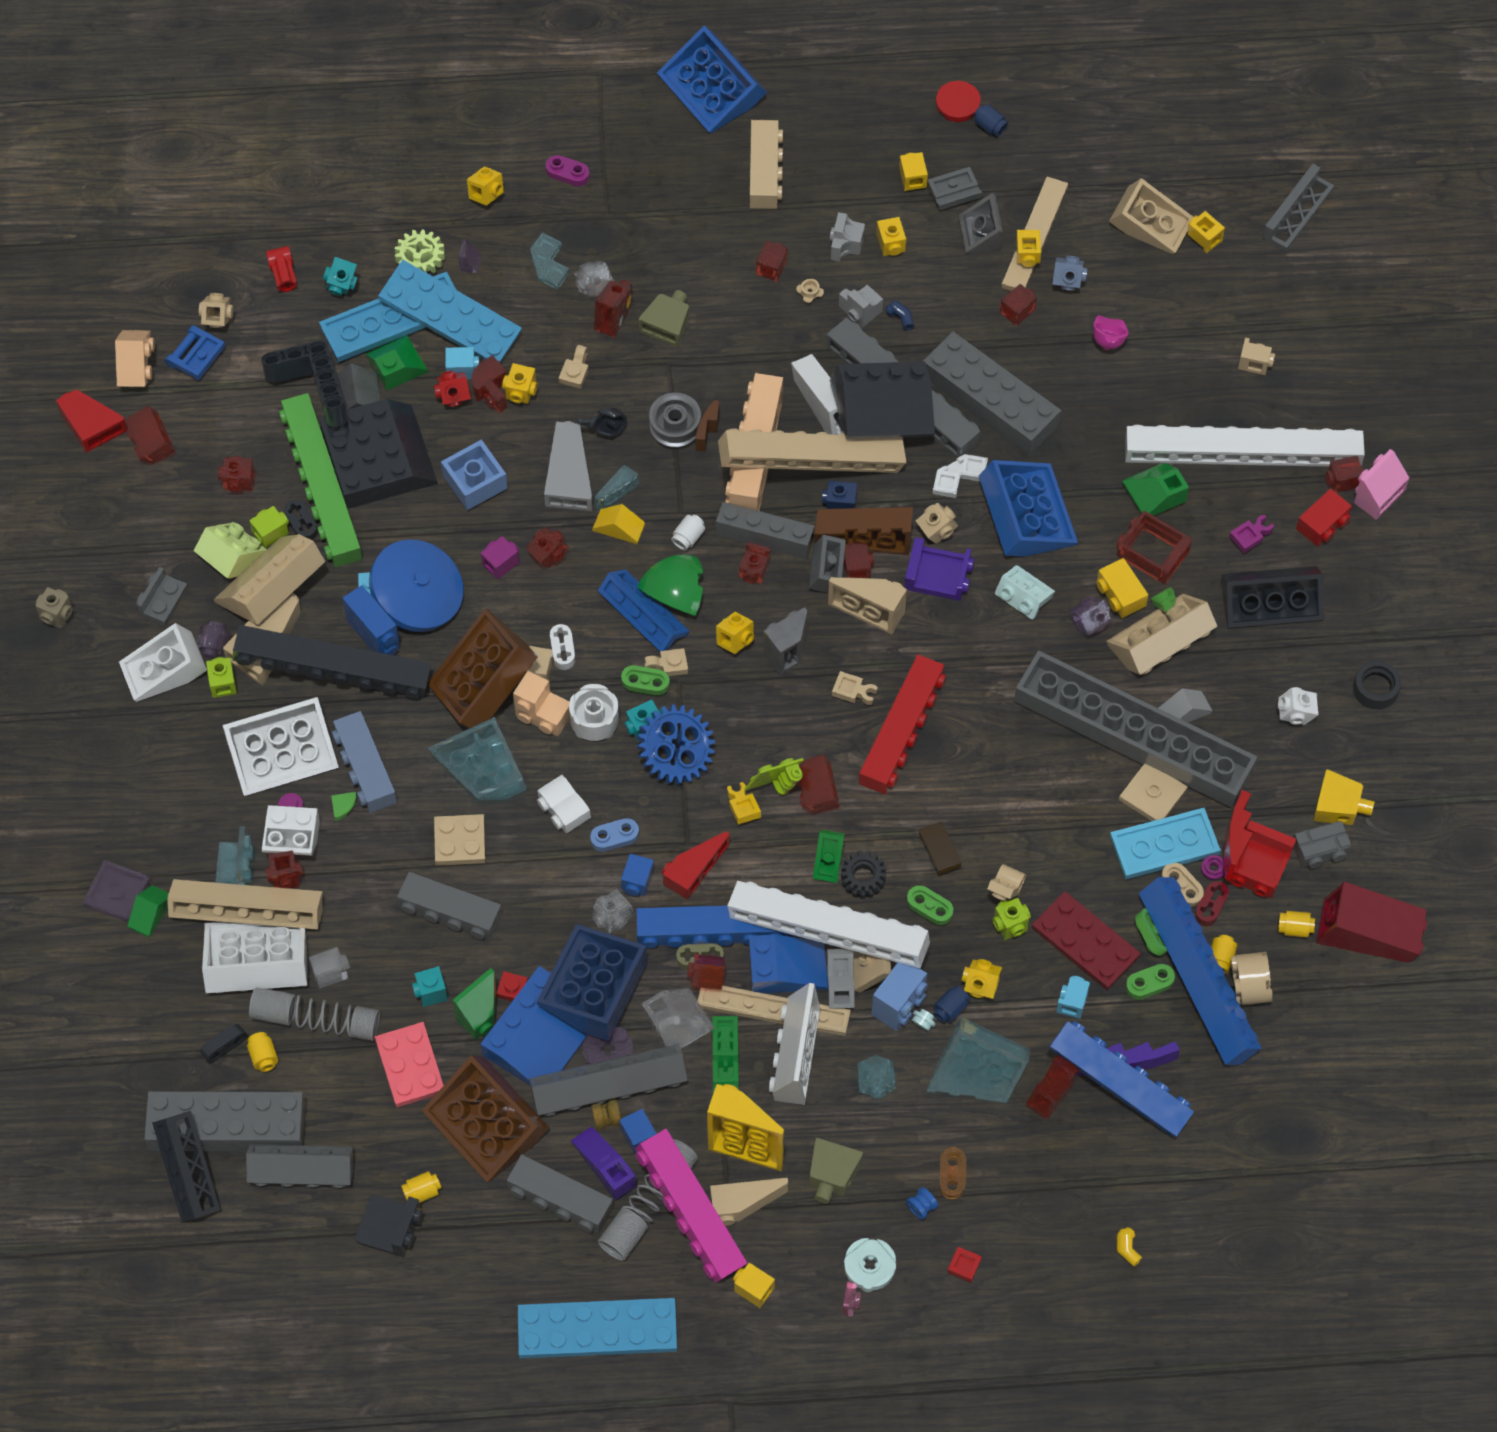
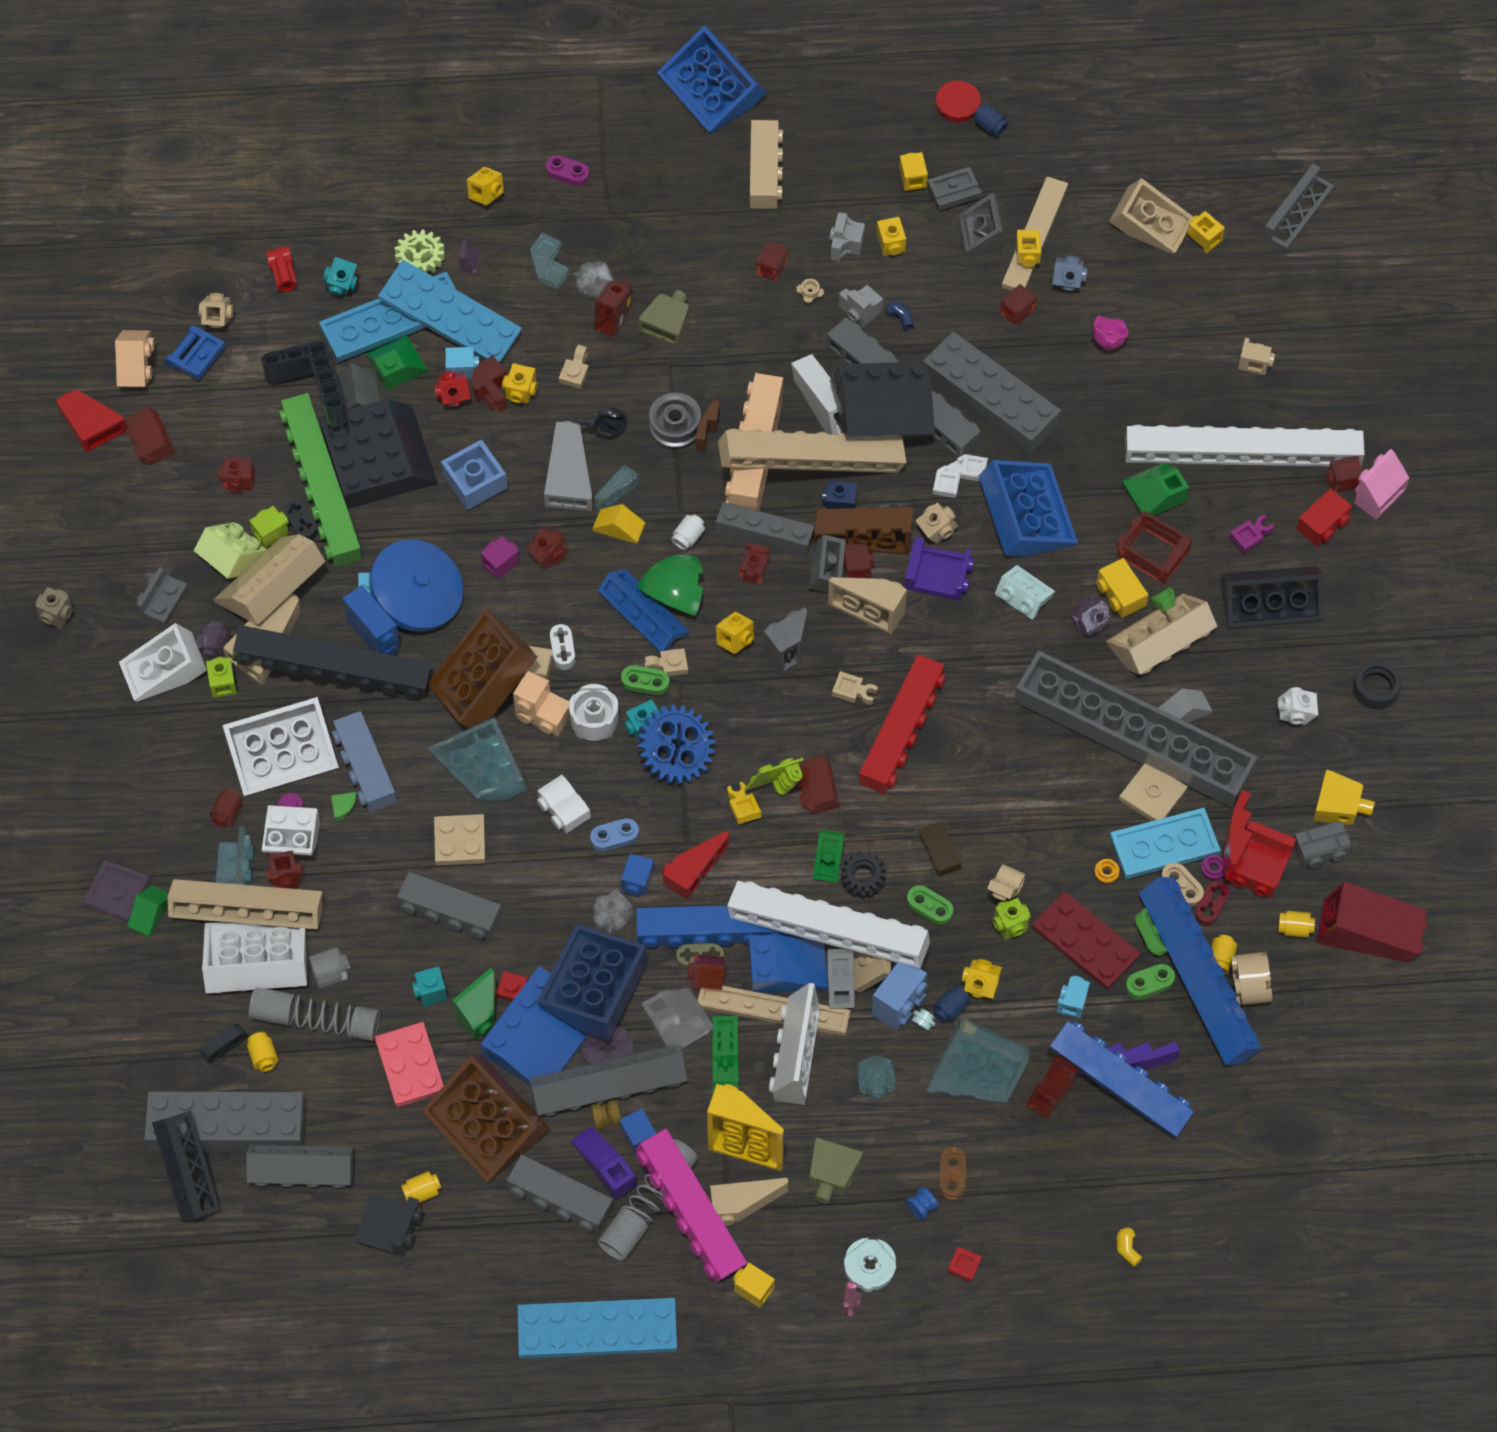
none -> clear red brick [209,789,242,827]
none -> light orange plate [1094,859,1120,883]

